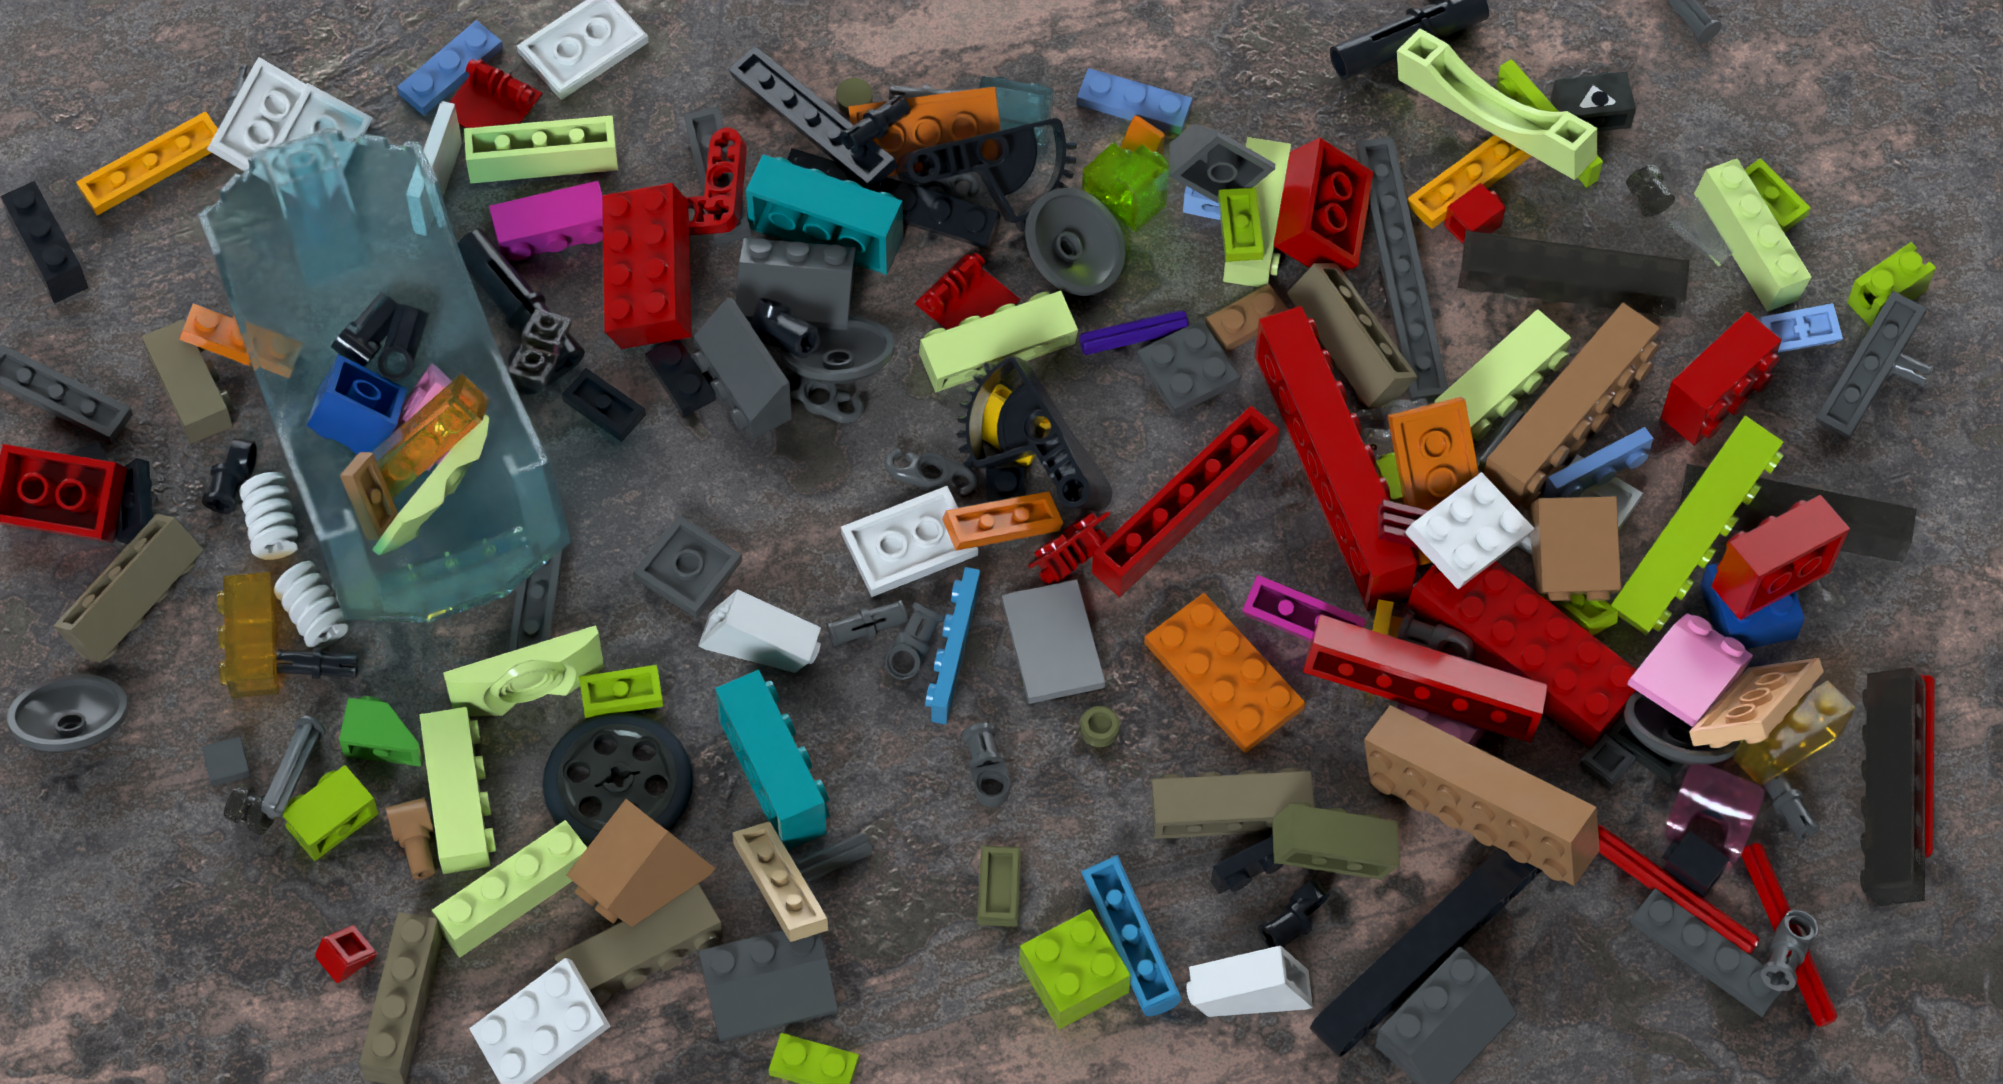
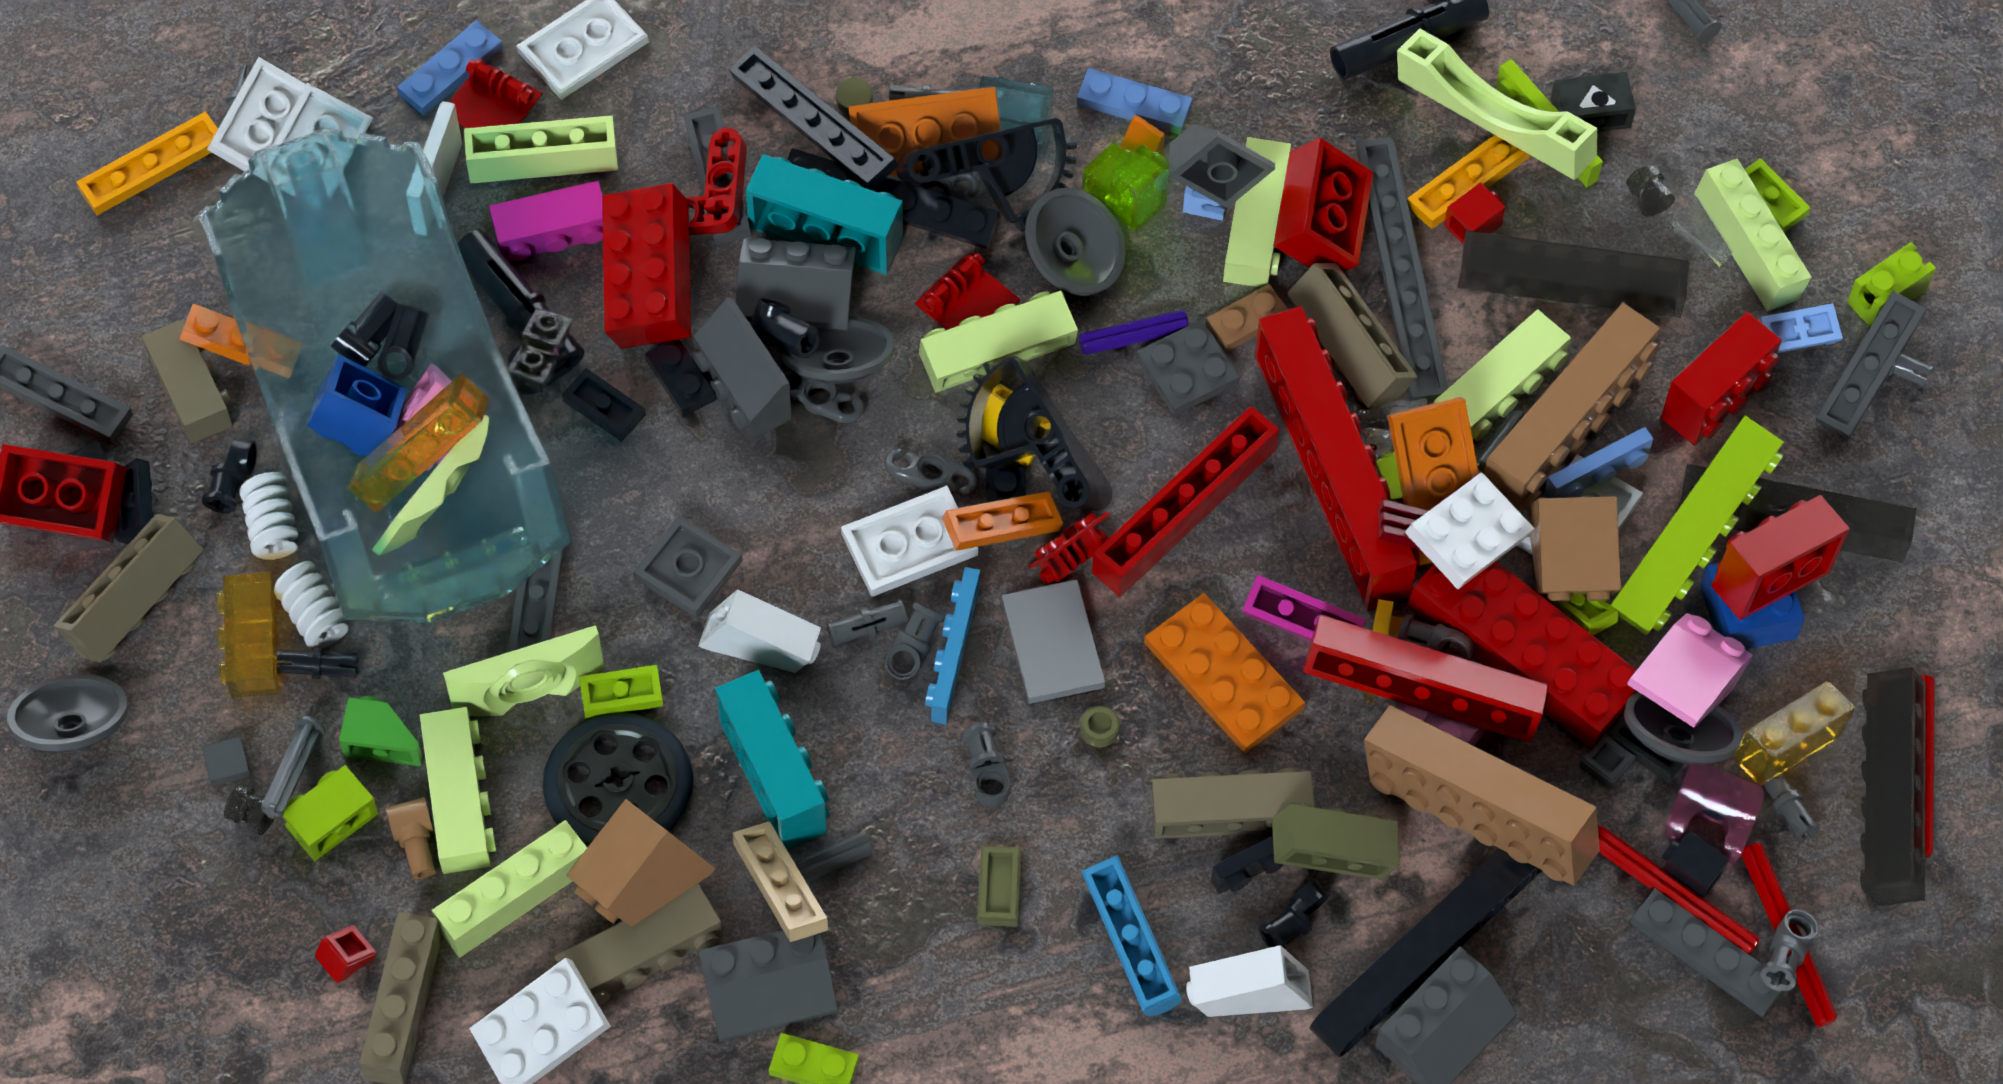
black brick [0,181,88,304] -> none
medium nougat plate [340,452,398,540] -> none
black pin [841,95,910,153] -> none
lime brick [1019,909,1131,1030] -> none
lime plate [1218,188,1264,262] -> none
light nougat plate [1689,658,1824,748] -> none

